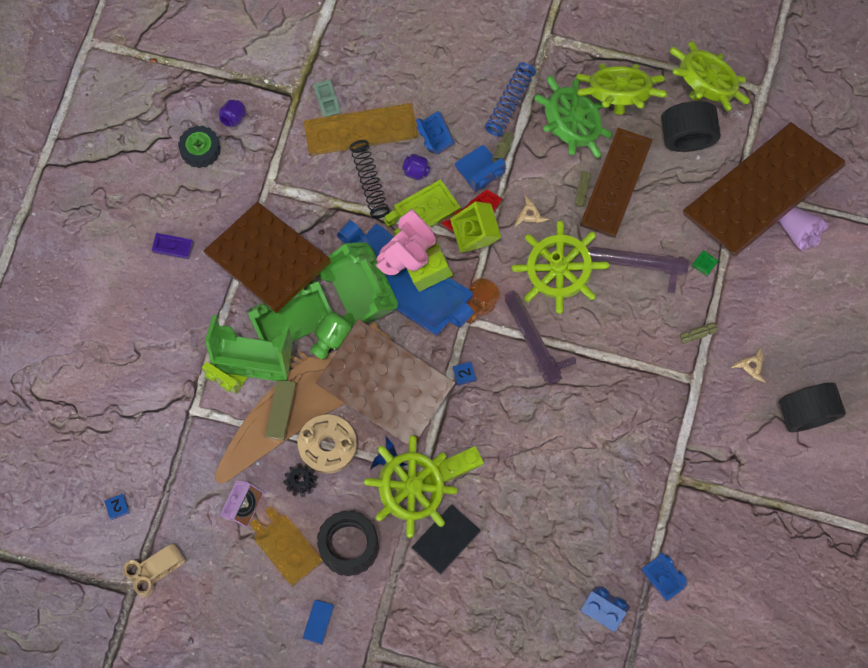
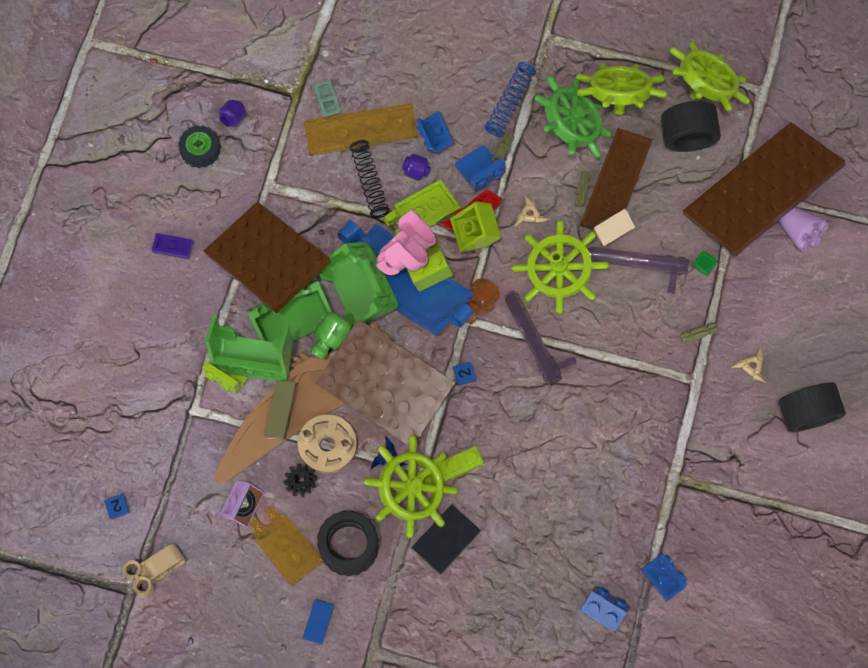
none -> tan slope [593,209,635,247]

